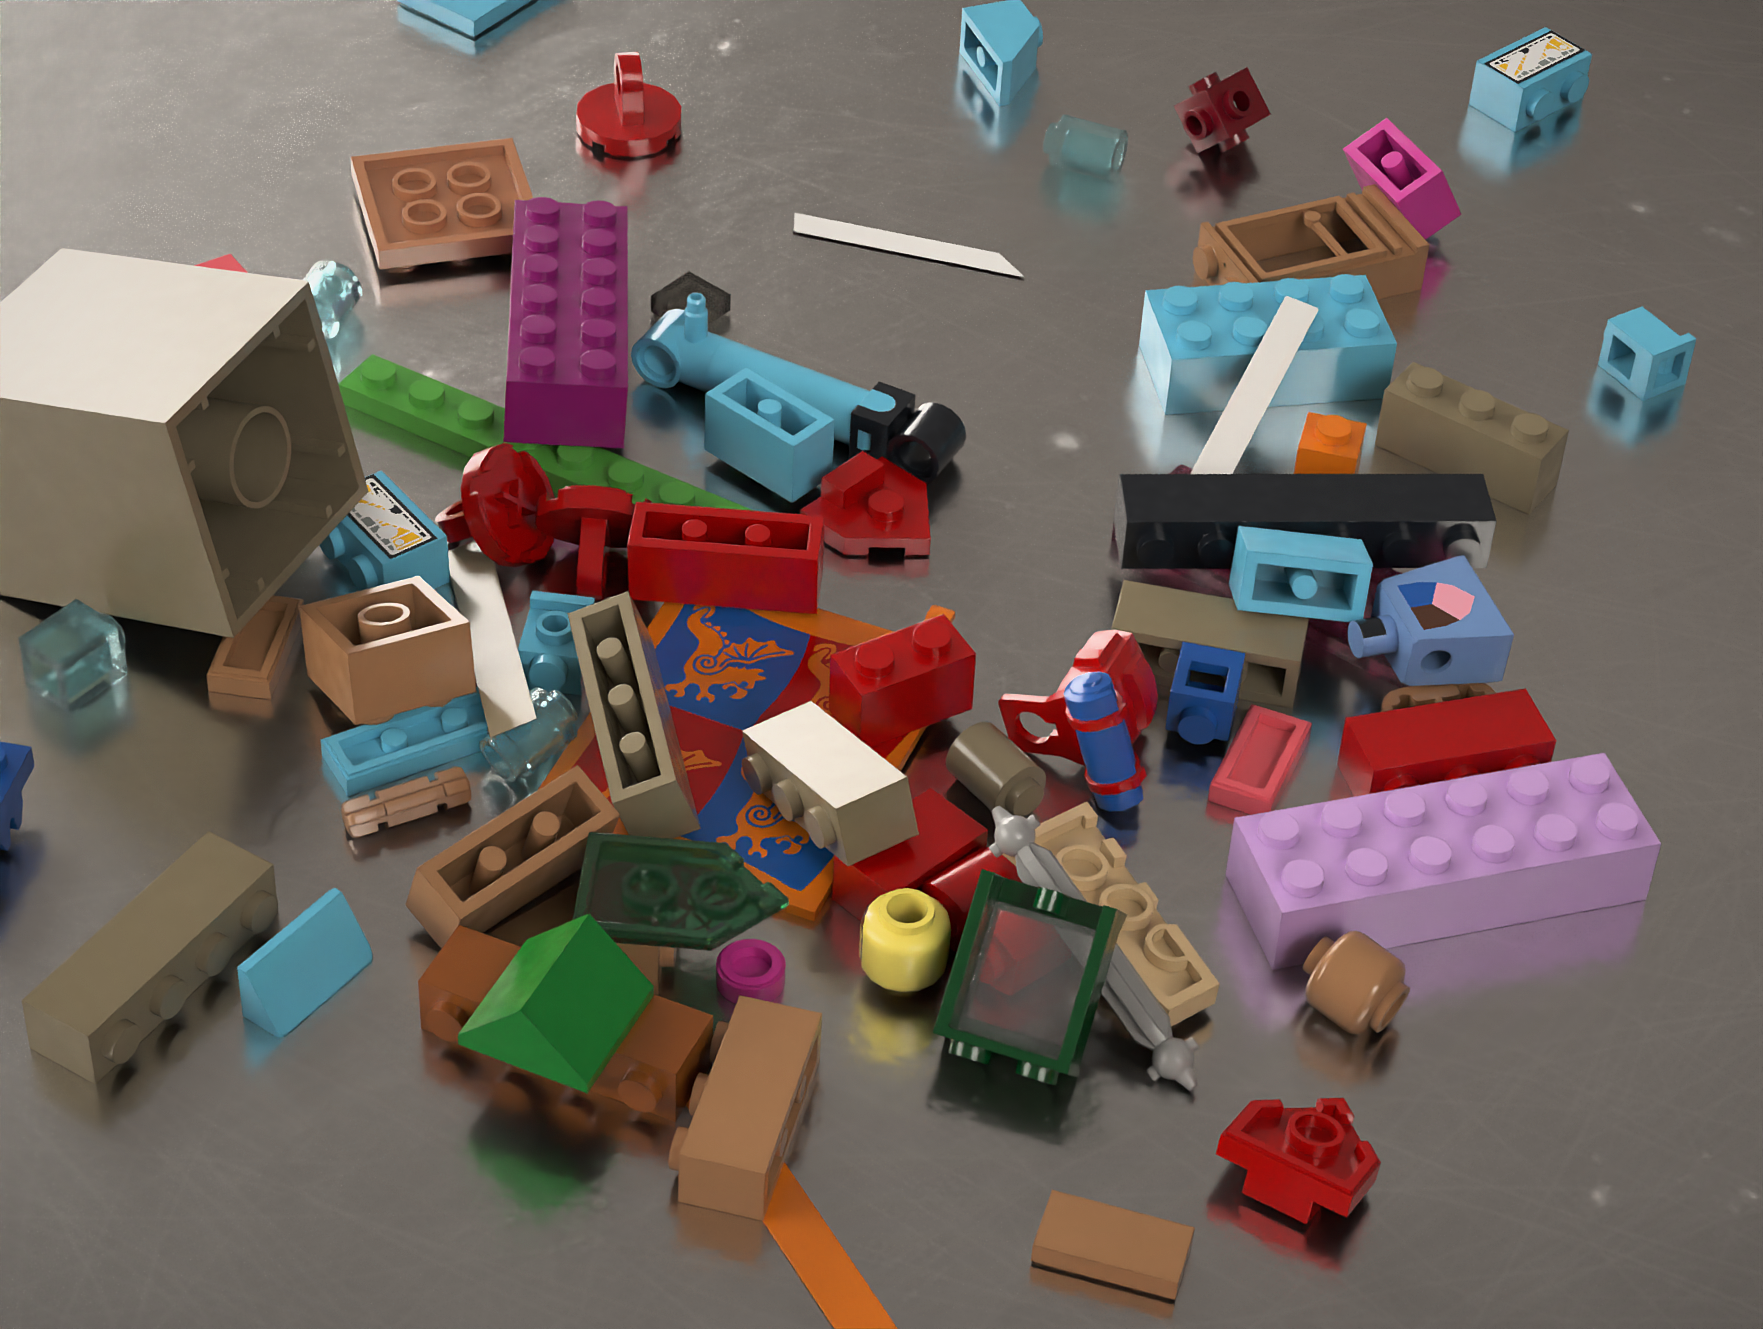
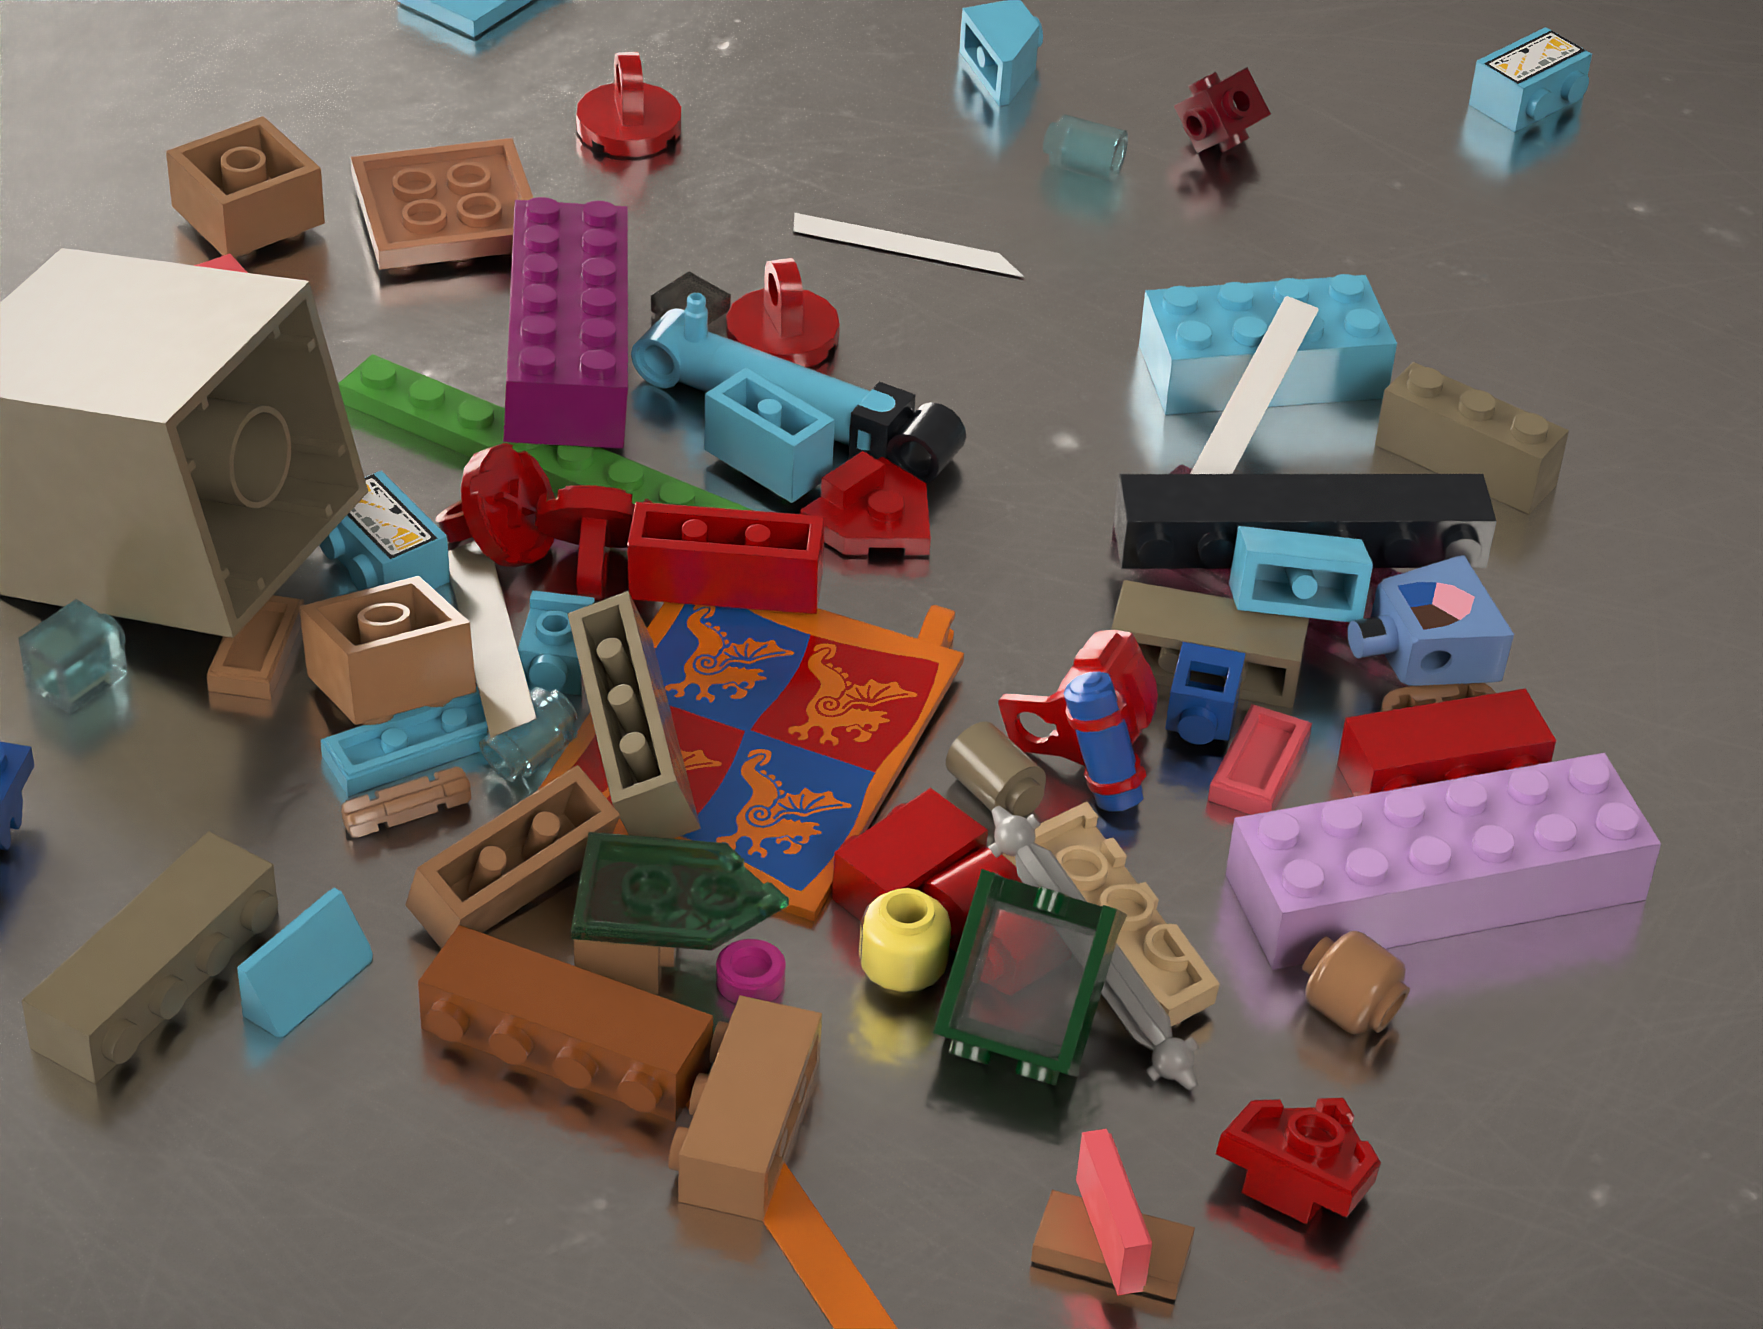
clear light blue brick [303,260,362,339] -> none
green slope [458,914,654,1094] -> none
dark tan brick [742,701,919,866] -> none
red brick [829,614,976,747] -> none
medium nougat door [1193,184,1430,300] -> none
orange brick [1294,412,1367,474] -> none
dark pink brick [1343,118,1462,240] -> none
medium azure brick [1598,306,1696,401] -> none
none -> medium nougat brick [166,116,325,258]
none -> red tile [726,258,840,368]
none -> coral tile [1076,1129,1152,1296]

